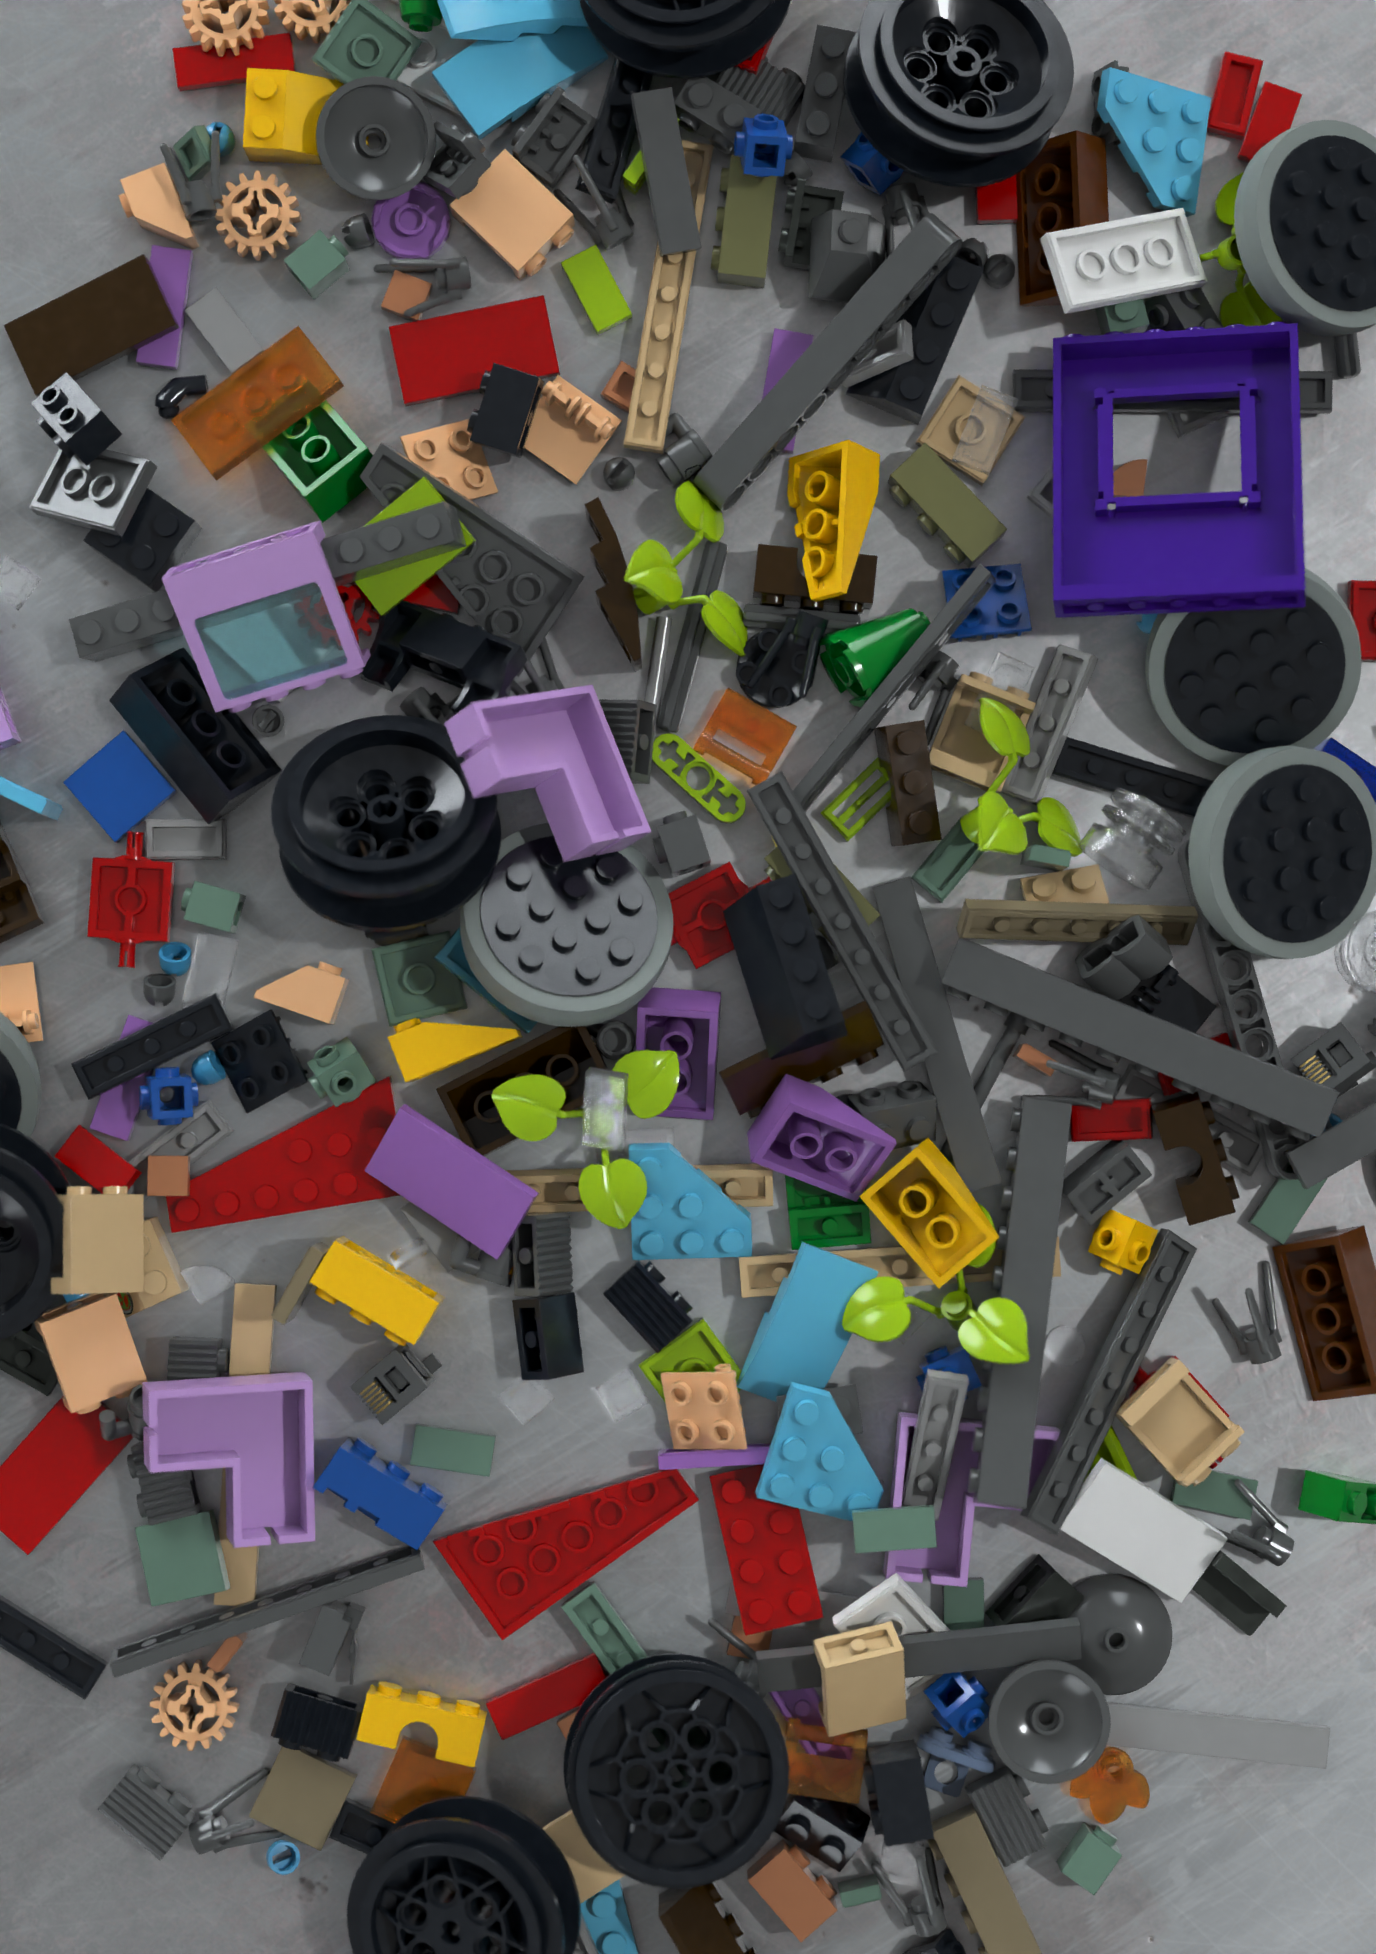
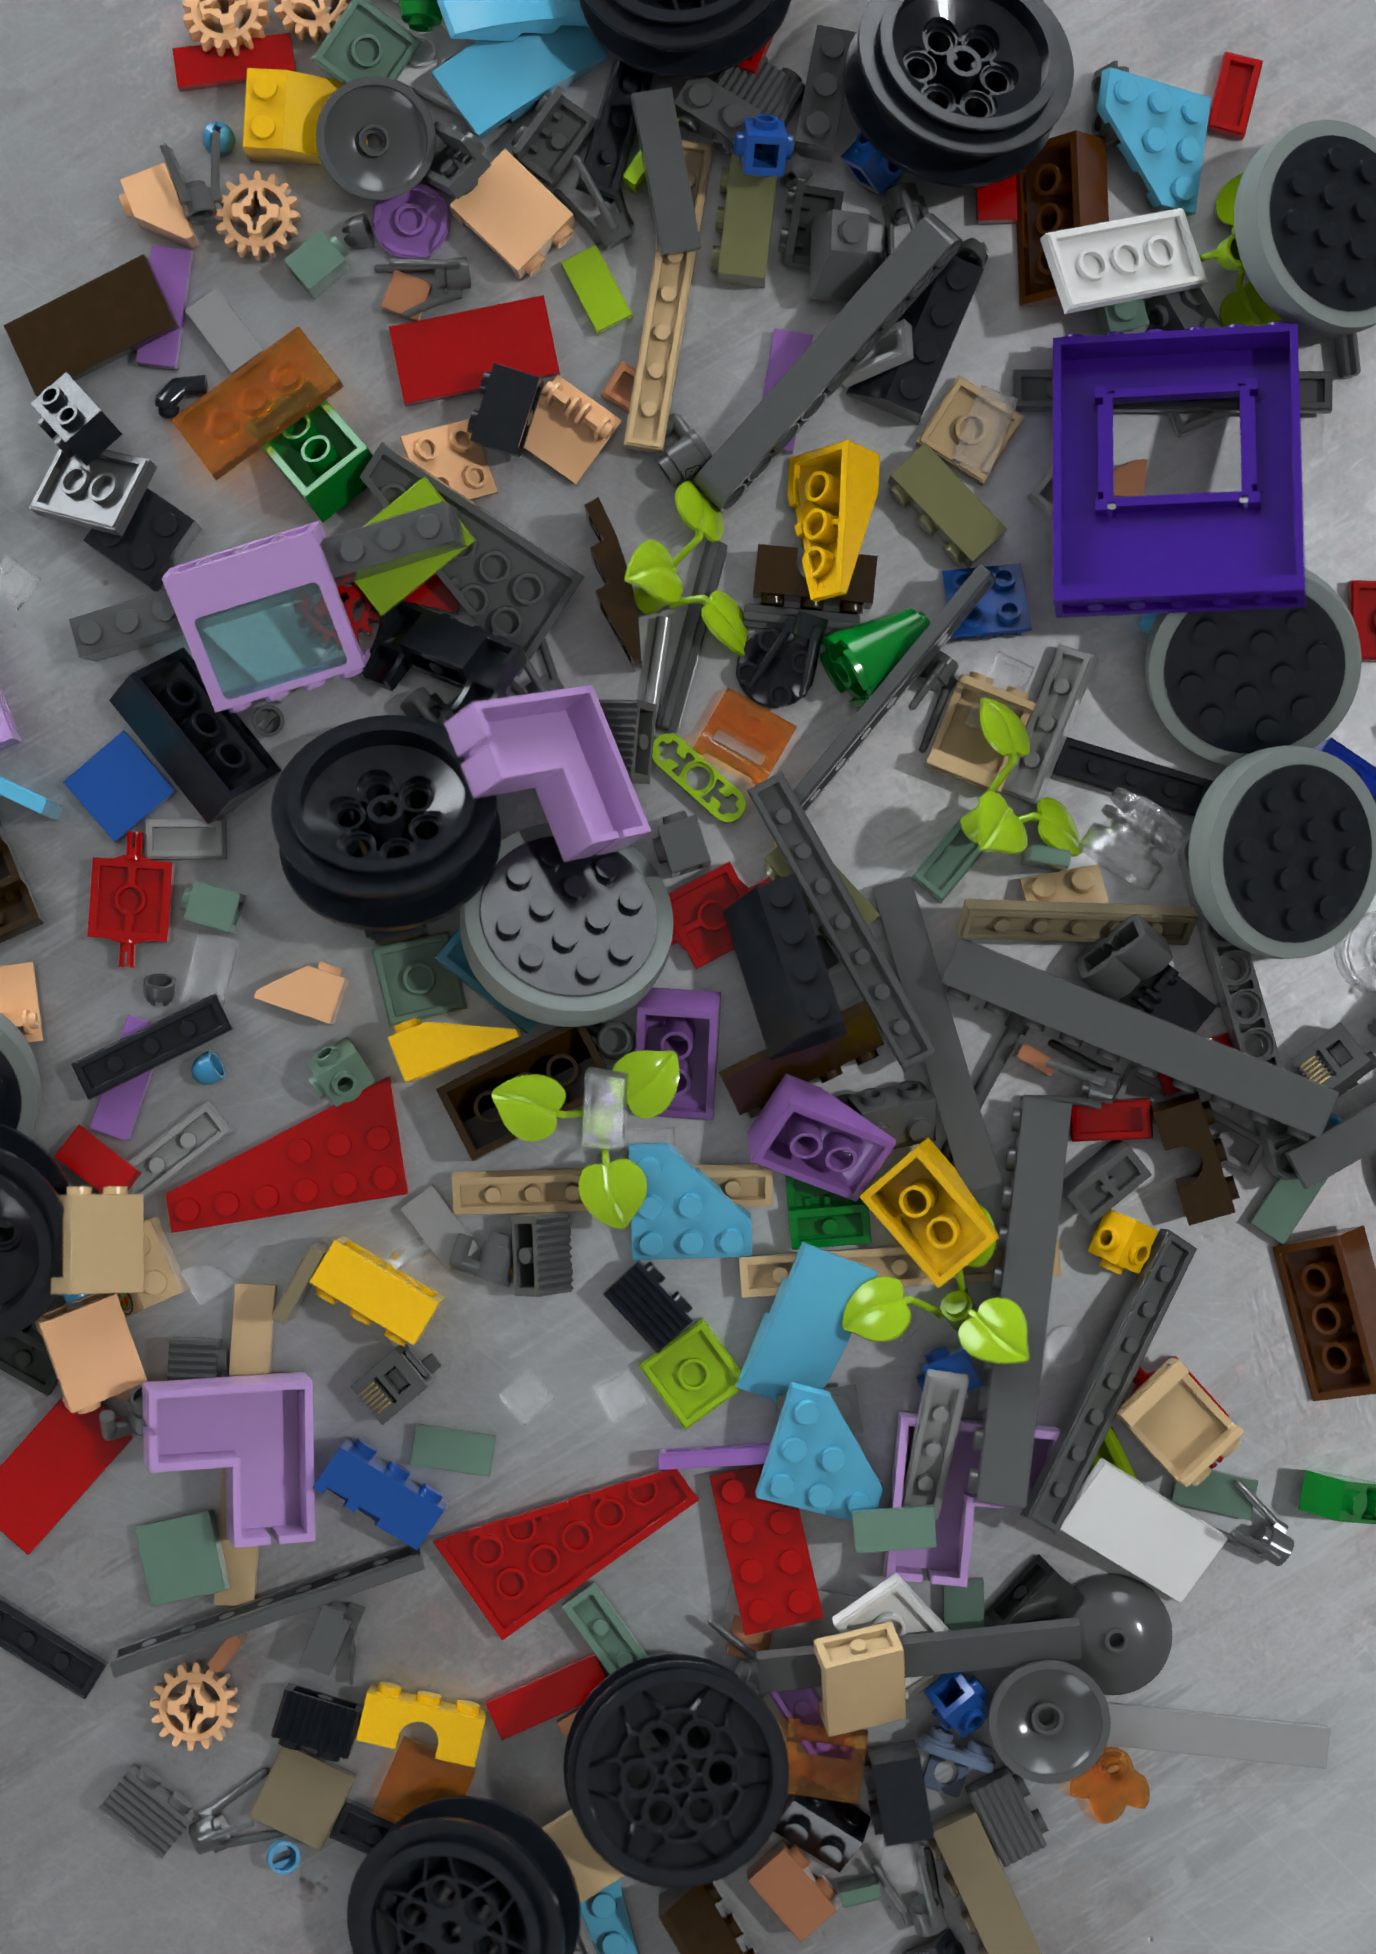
dark grey brick [127,1442,202,1526] -> none
blue brick [139,1067,198,1125] -> none
nougat tile [147,1155,190,1196] -> none
dark azure hinge [159,942,192,976] -> none
sand green tile [173,125,221,182] -> none
black hinge [211,1009,308,1113] -> none
medium lavender tile [365,1104,539,1260] -> none
black brick [512,1292,584,1380] -> none
dark grey hinge [603,457,635,491] -> none
light nougat hinge [661,1363,747,1449] -> none
lime tile [820,758,891,842] -> none
dark brown arch [874,720,942,846] -> none
dark grey hinge [983,254,1015,288] -> none
sand green brick [1056,1822,1122,1895] -> none
pearl dark grey panel [1192,1550,1287,1636] -> none
dark grey plant [1212,1261,1282,1365] -> none
red tile [1236,81,1302,163] -> none

